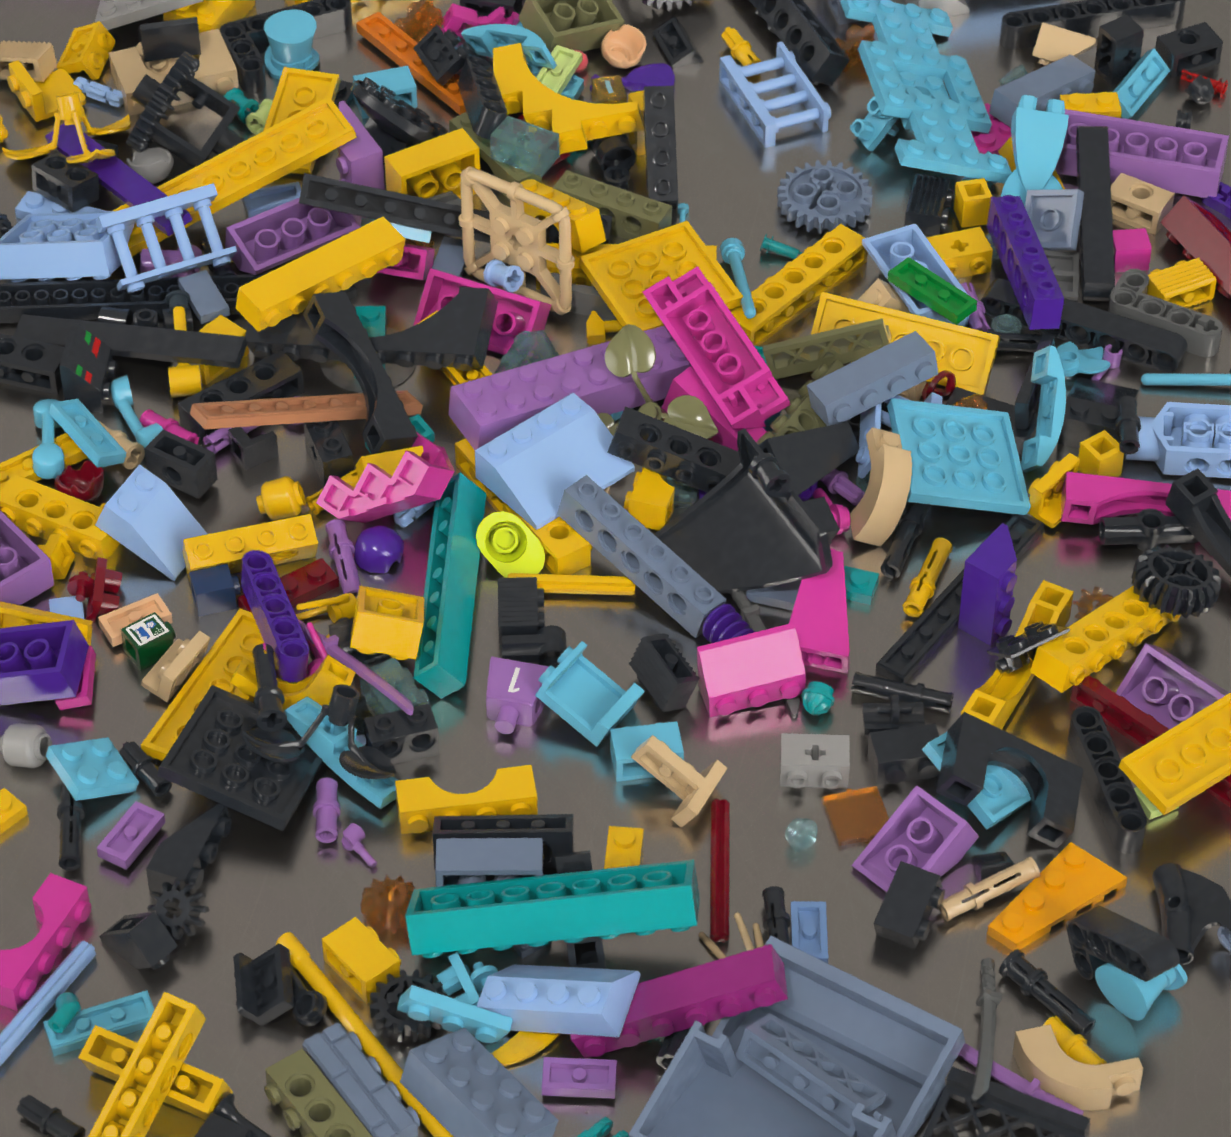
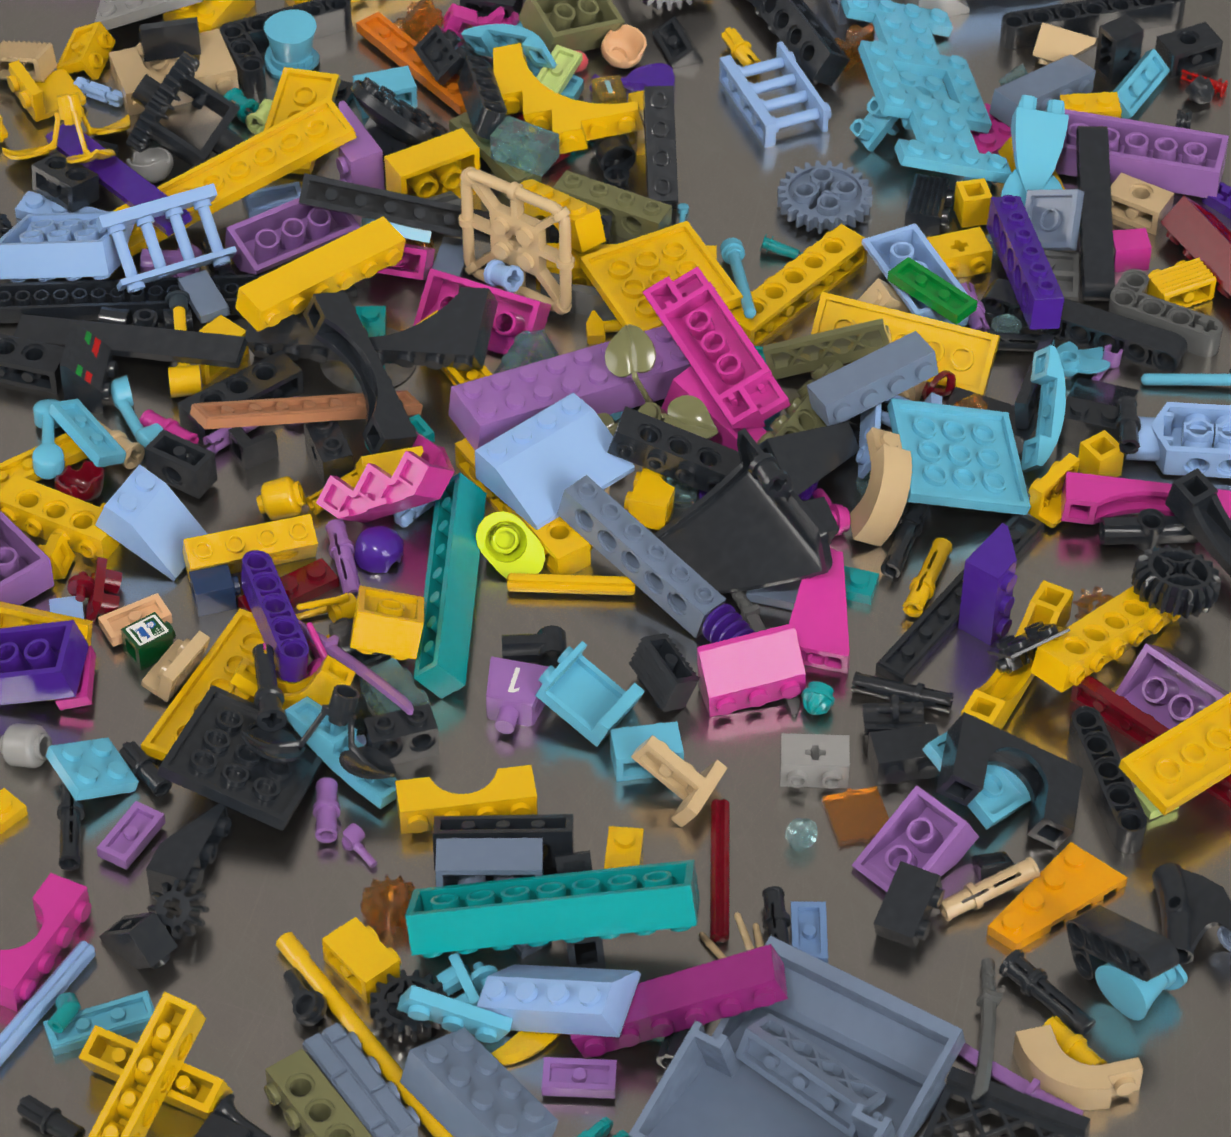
black bracket [233,943,294,1026] -> none
black brick [498,577,545,646] -> none
medium lavender axle [819,469,865,505] -> none

